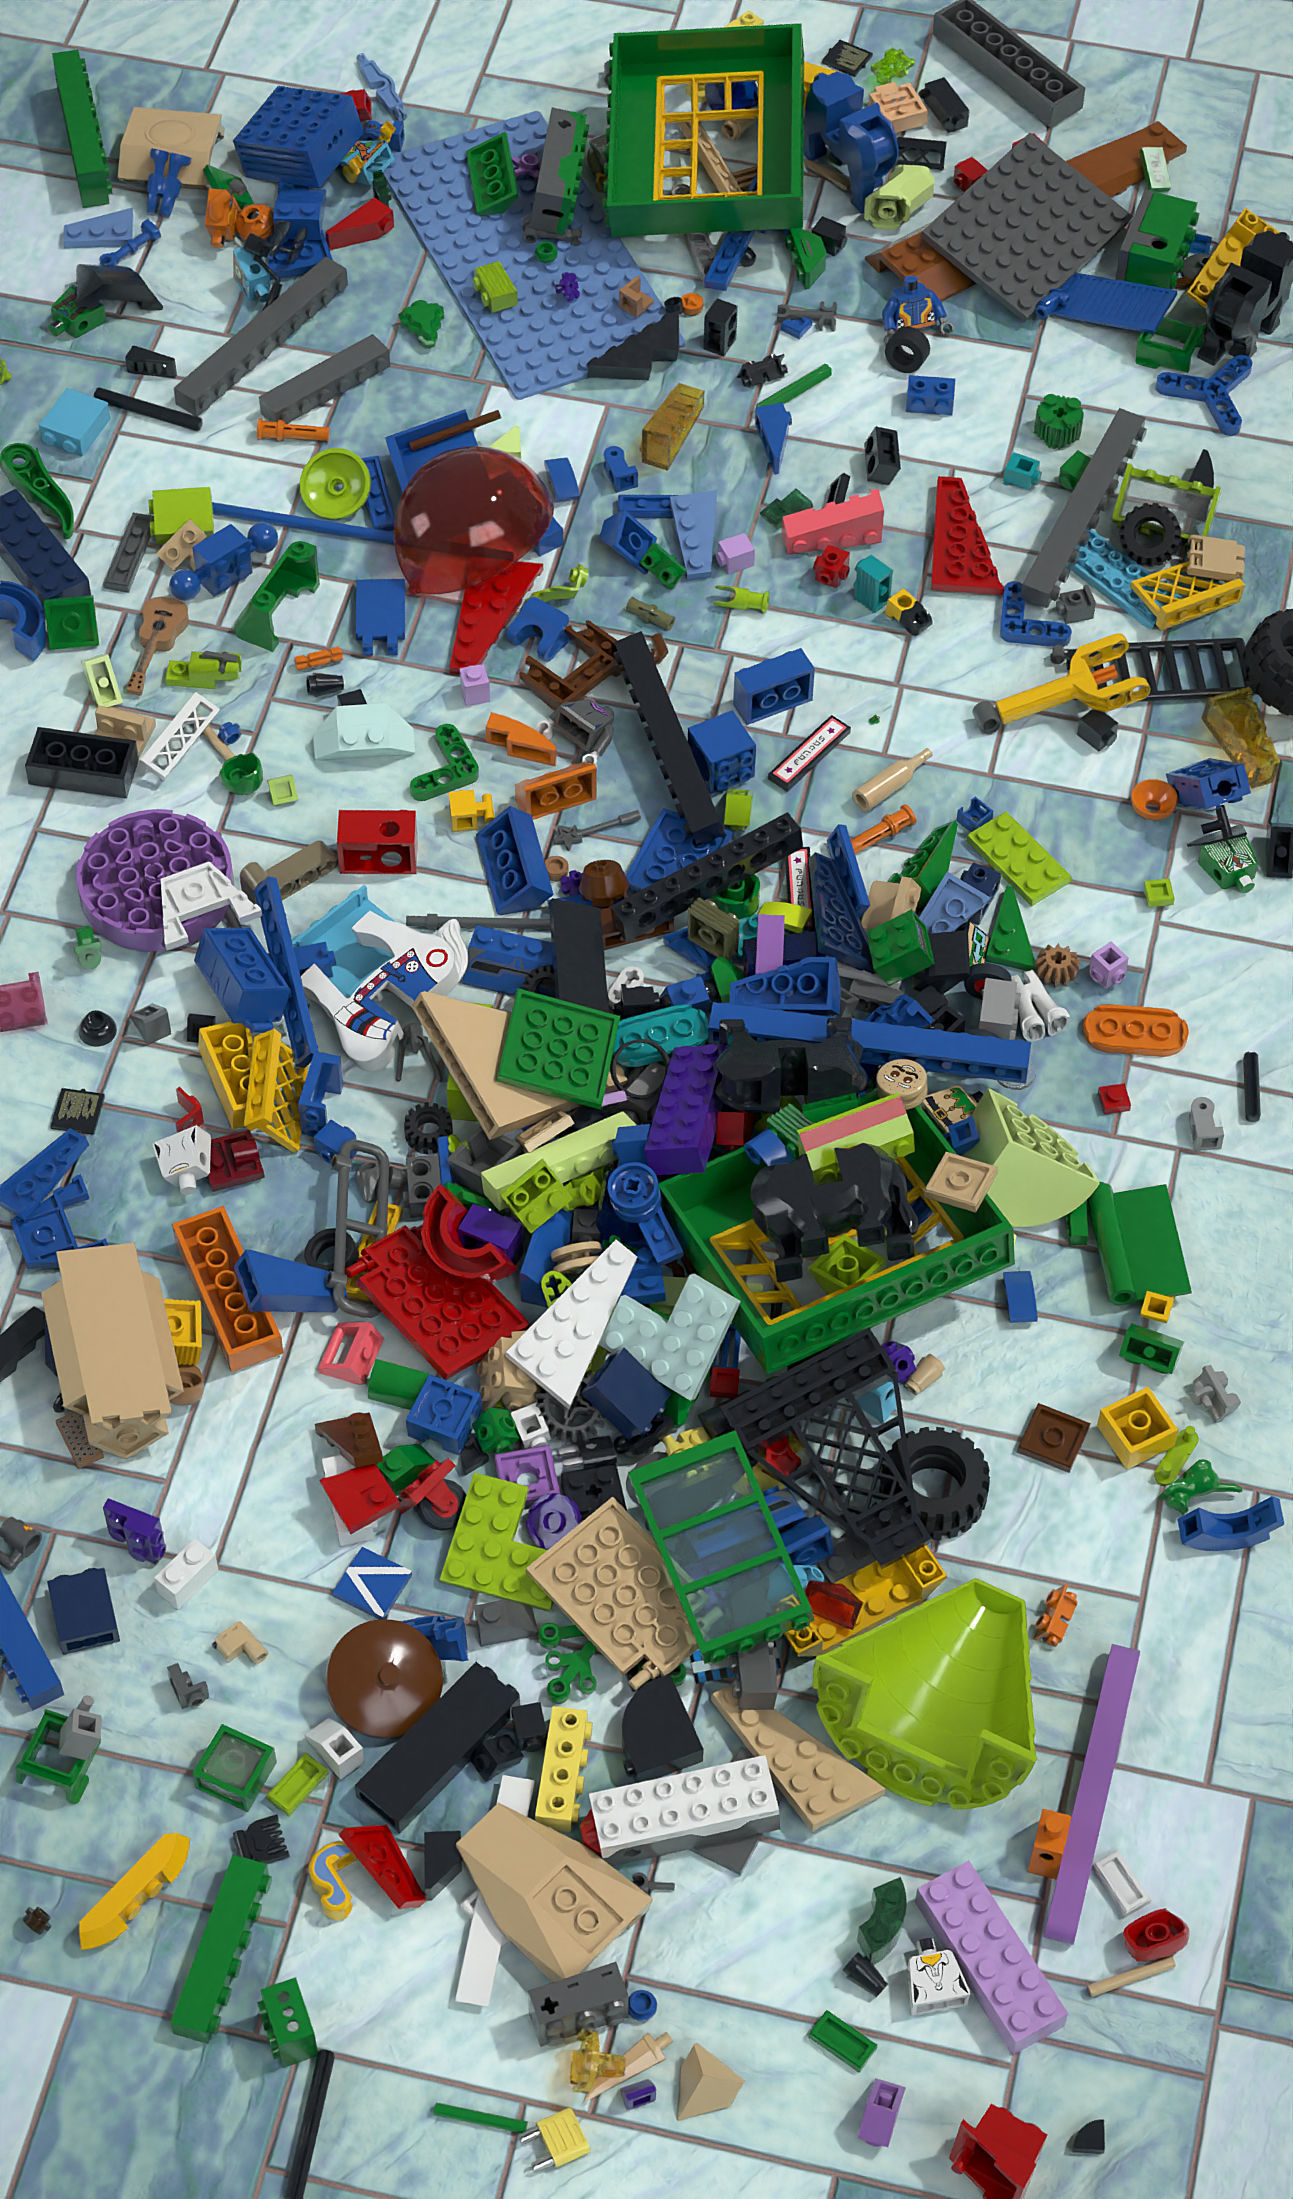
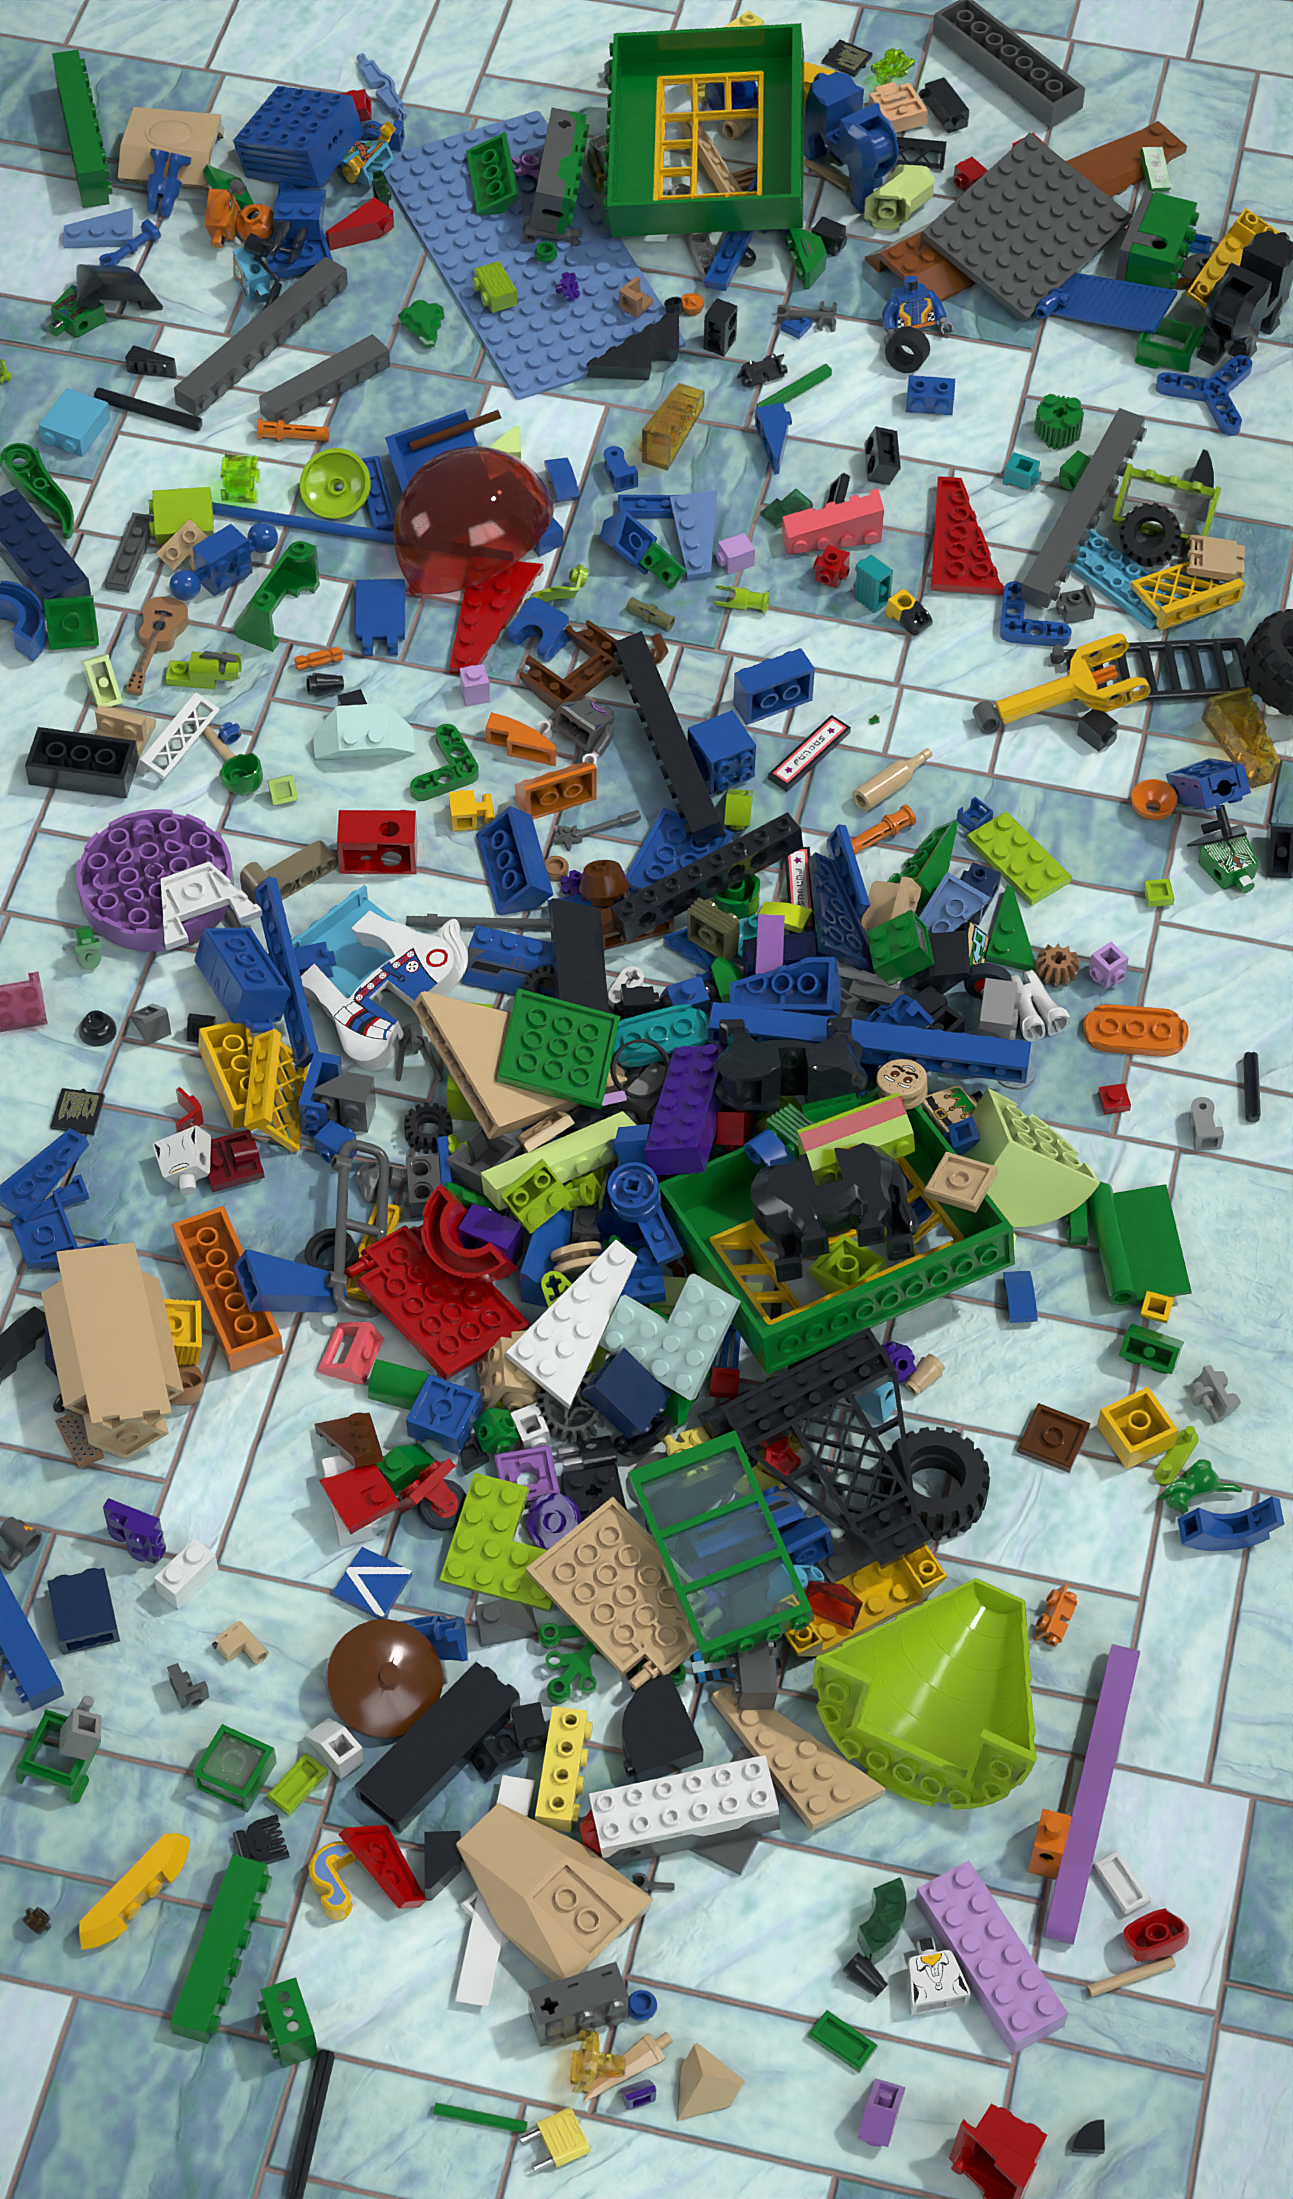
none -> clear neon green brick [221,454,260,503]
none -> dark grey slope [313,1072,376,1133]

